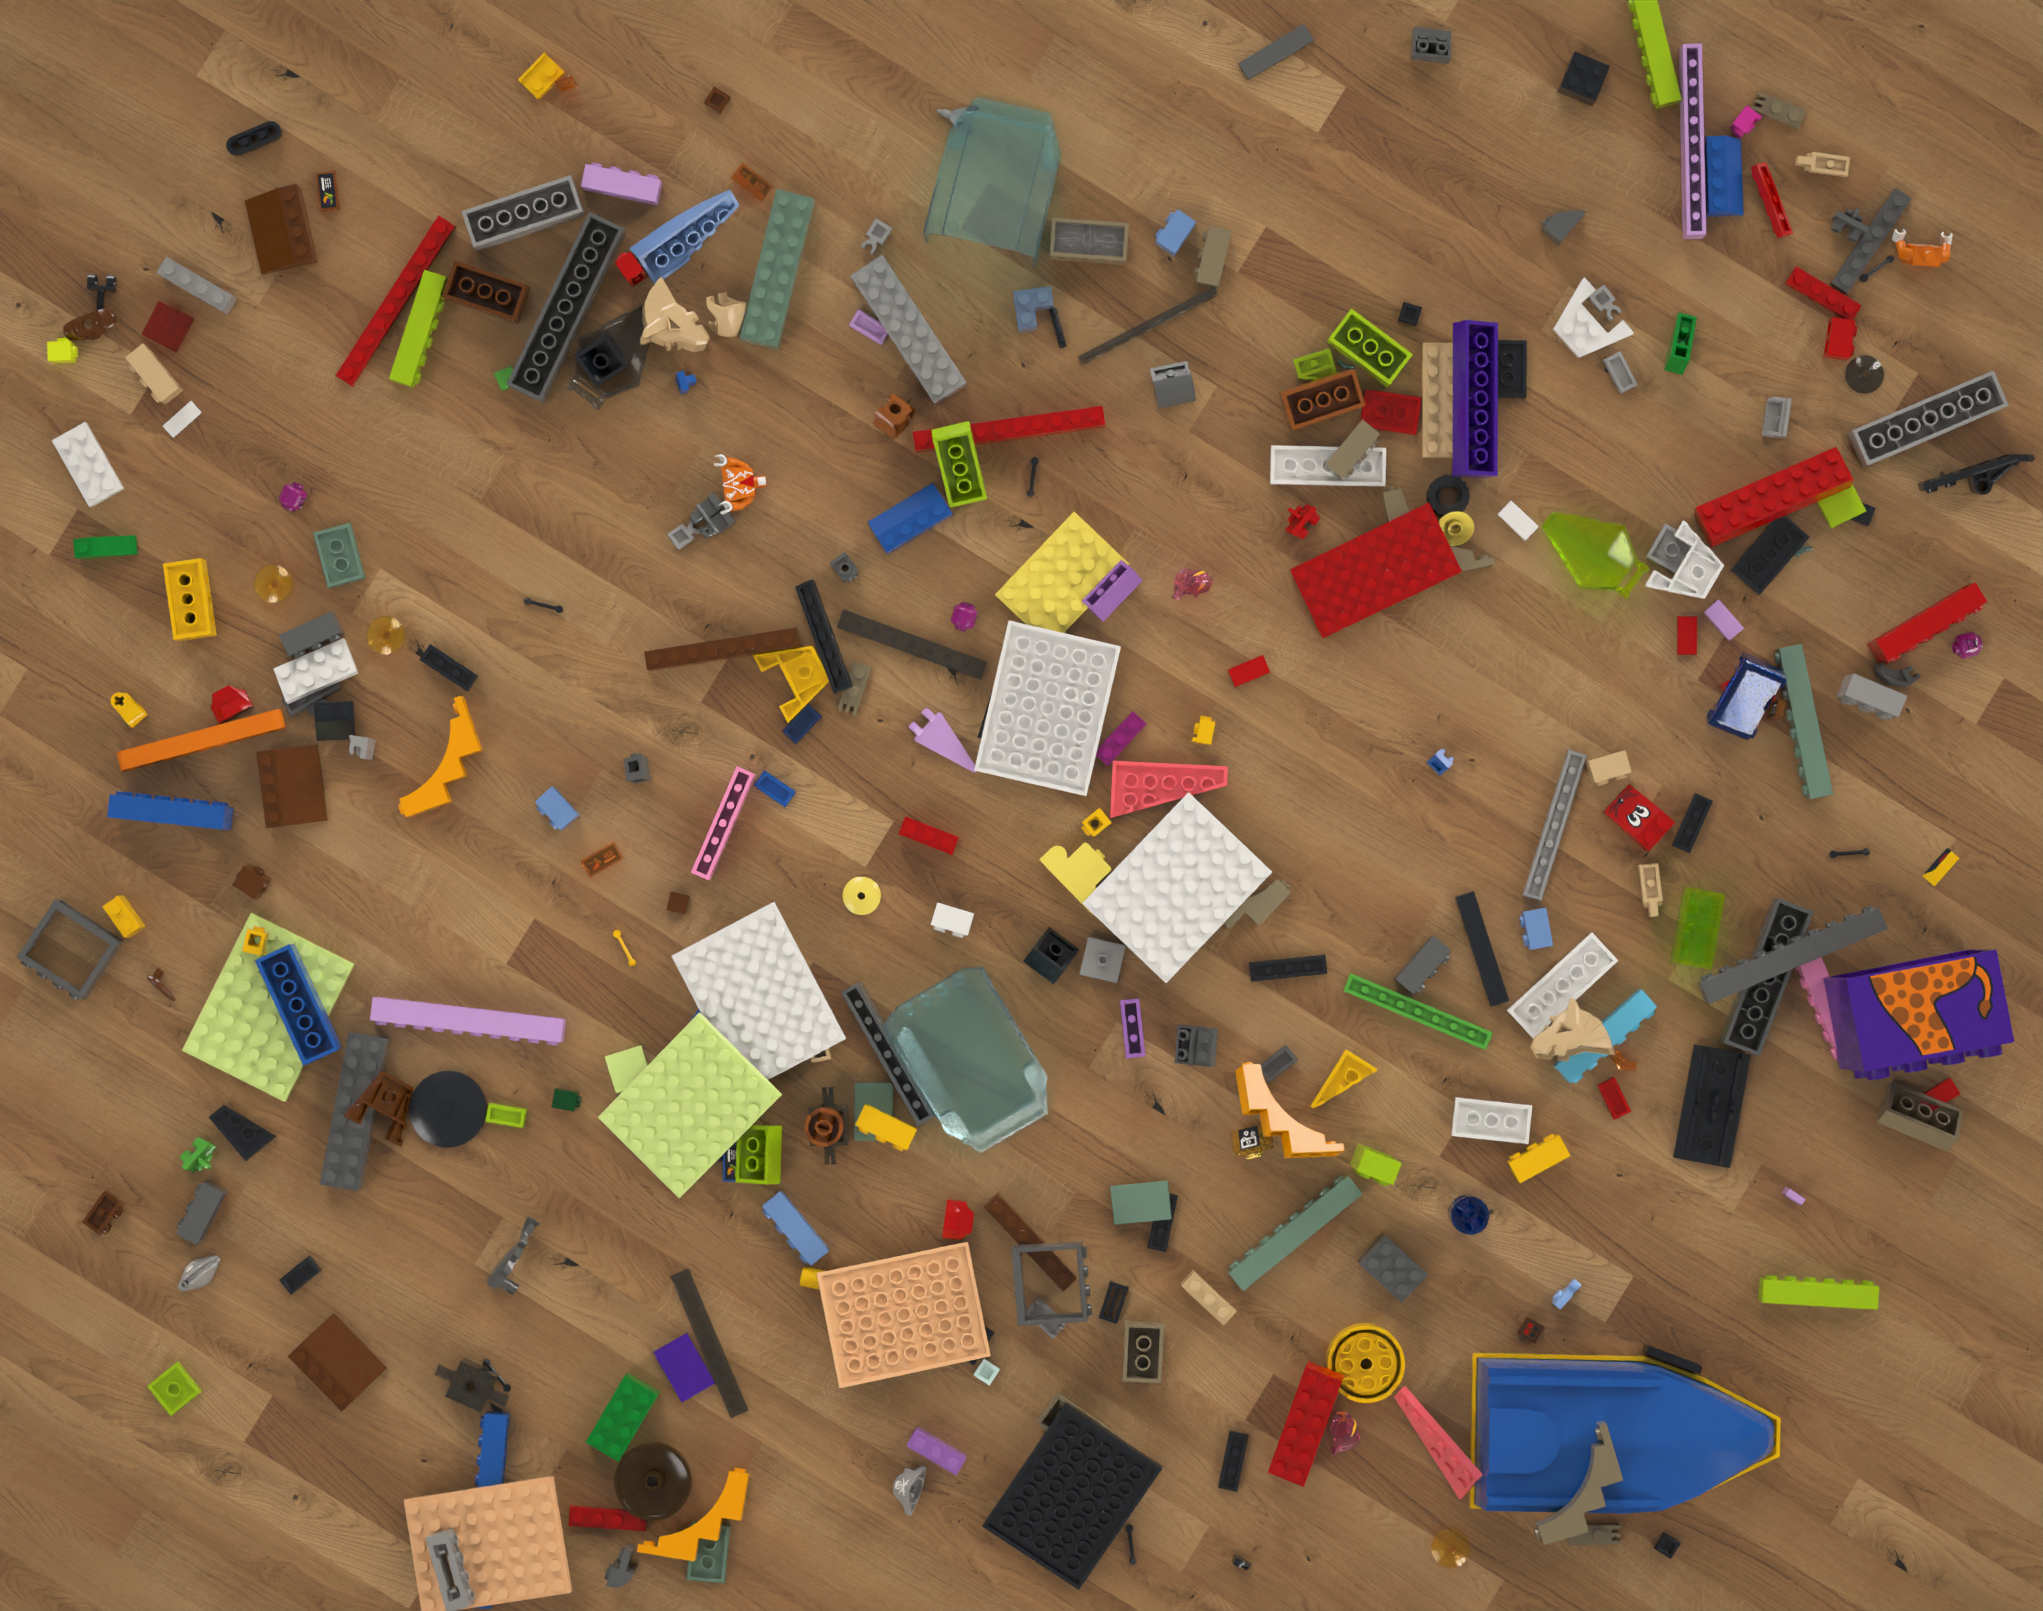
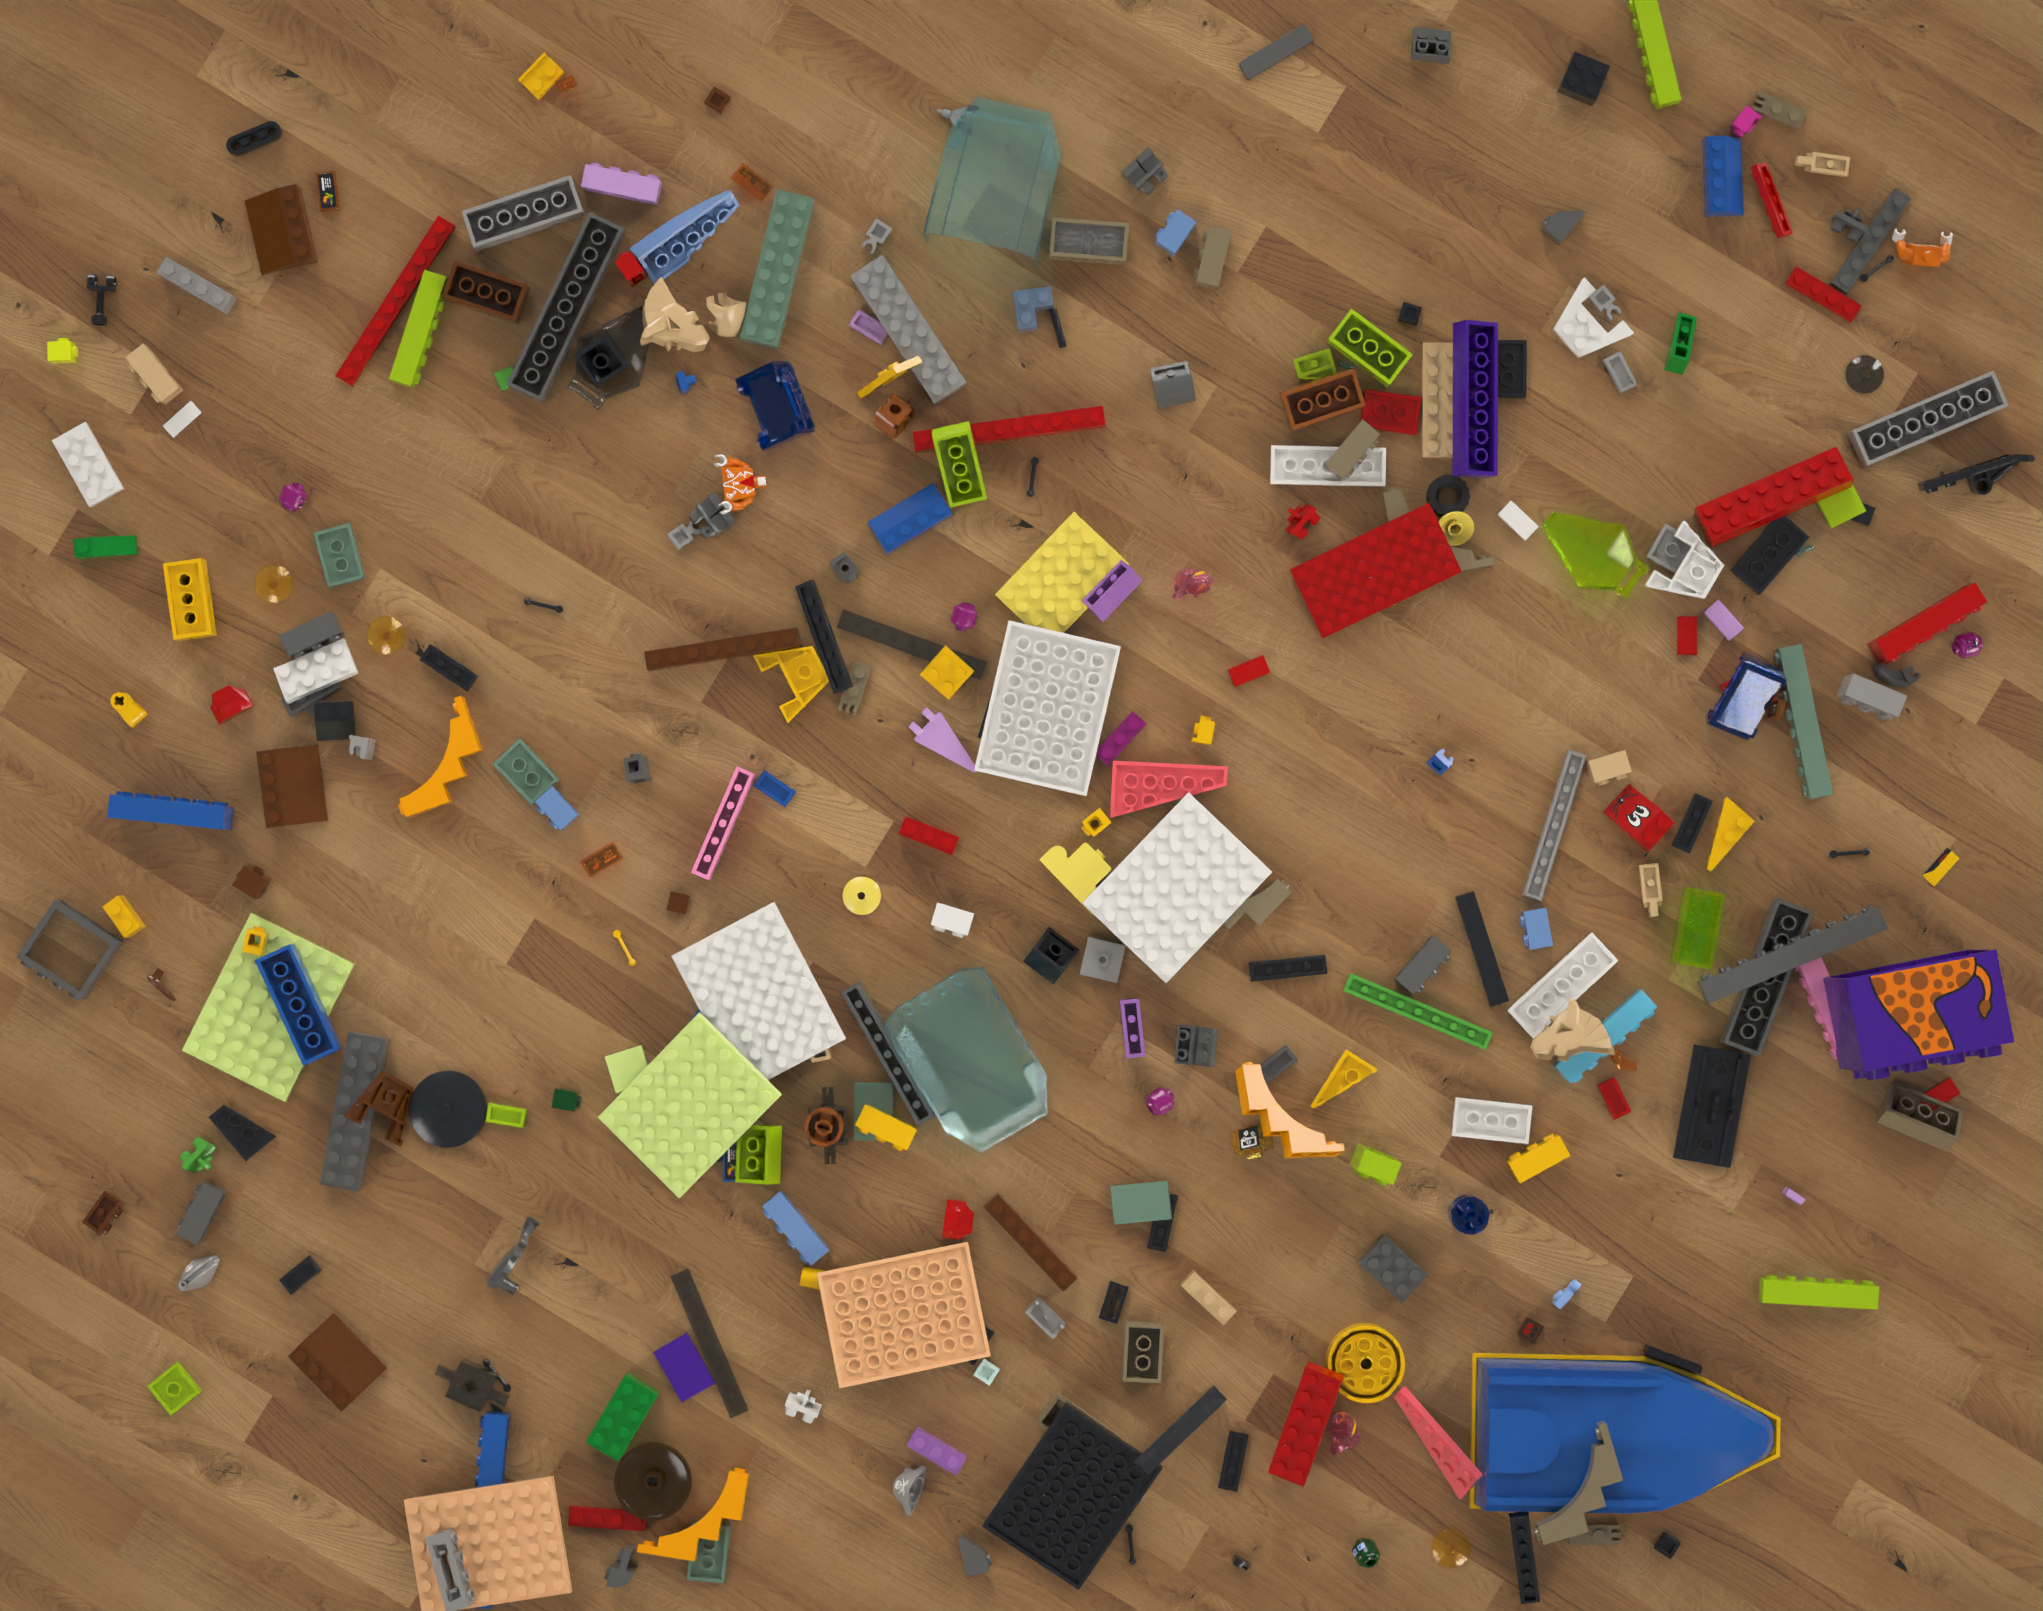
reddish brown piece [63,308,116,341] -> none
orange beam [116,709,286,772] -> none
clear red tile [141,301,194,353] -> none
lavender brick [370,997,566,1046] -> none
dark blue tile [782,704,822,744] -> none
dark grey window [1012,1241,1092,1326] -> none
clear smoke tile [1078,286,1217,365] -> none
sand green brick [1228,1174,1363,1291] -> none
lavender brick [1678,44,1706,239] -> none
light grey hinge [1761,397,1792,439] -> none
red brick [1823,317,1857,361] -> none
none -> sand green tile [492,738,560,806]
none -> clear blue windscreen [735,361,815,451]
none -> white hips [785,1389,822,1424]
none -> yellow wing [857,356,922,399]
none -> yellow plate [920,645,974,700]
none -> dark grey slope [958,1534,992,1576]
none -> dark grey hips [1121,147,1168,195]
none -> black tile [1134,1386,1227,1476]
none -> magenta head [1145,1087,1175,1116]
none -> dark green head [1352,1538,1380,1568]
none -> black tile [1509,1512,1540,1604]
none -> yellow wing [1707,797,1755,872]

